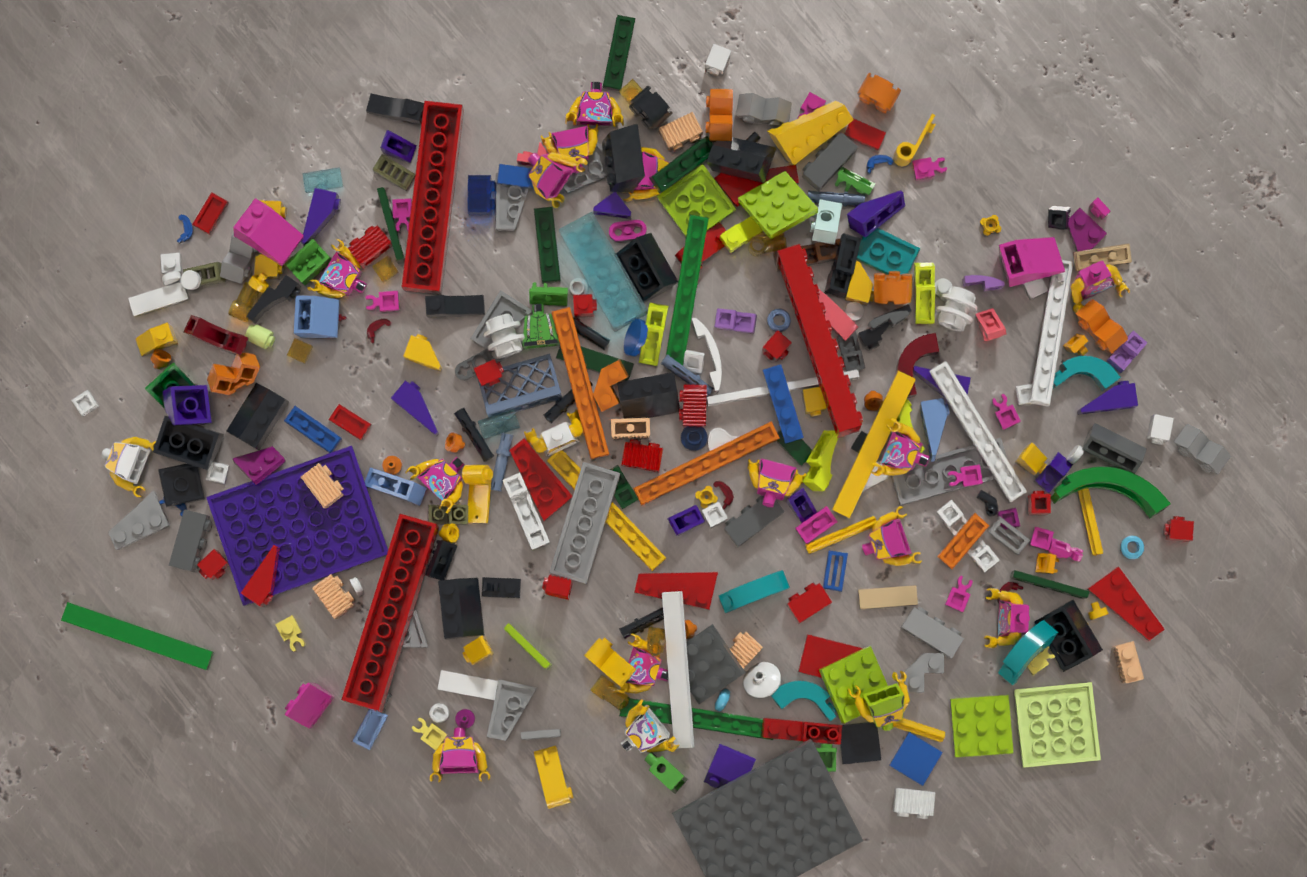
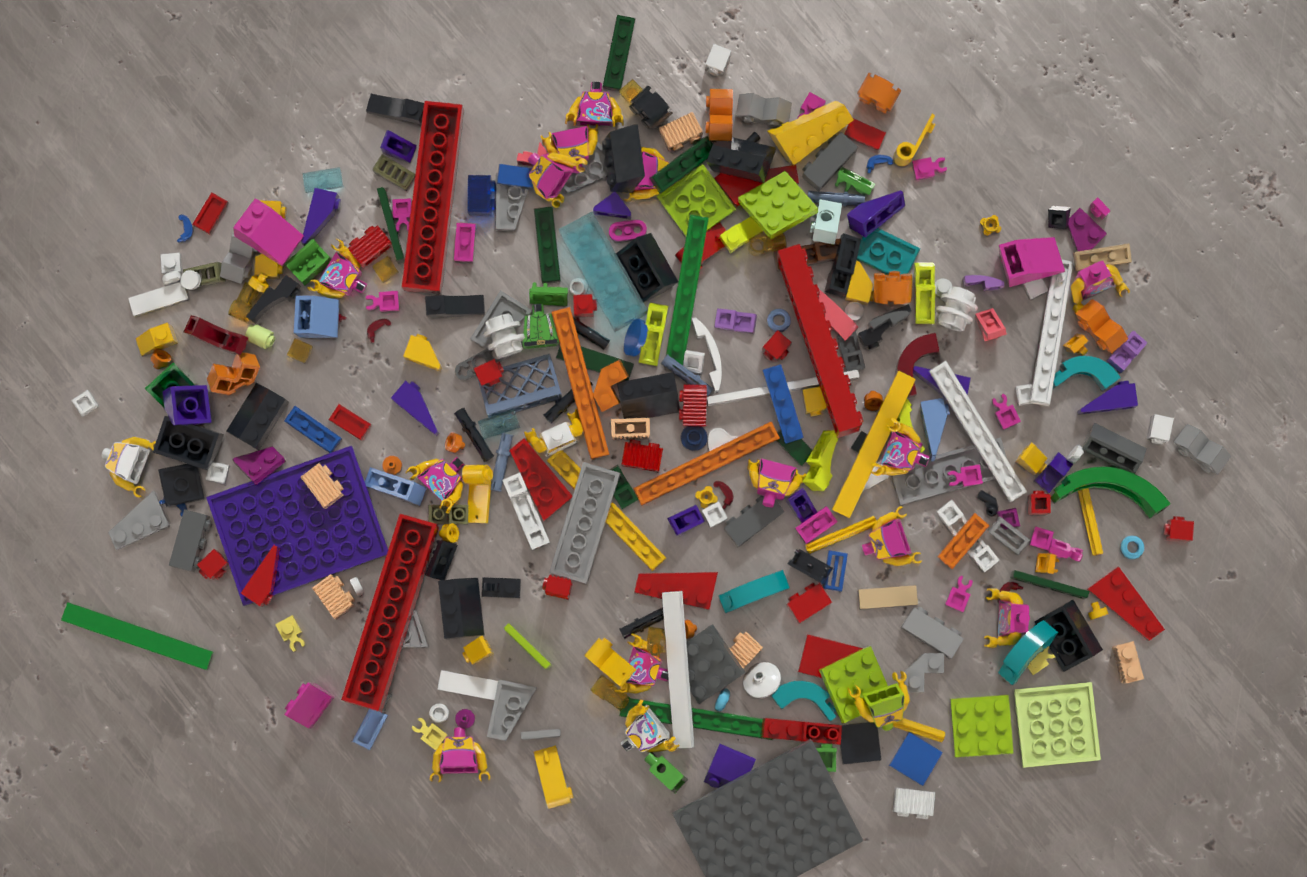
none -> dark pink plate [454,223,476,263]
none -> black hinge [787,549,833,585]

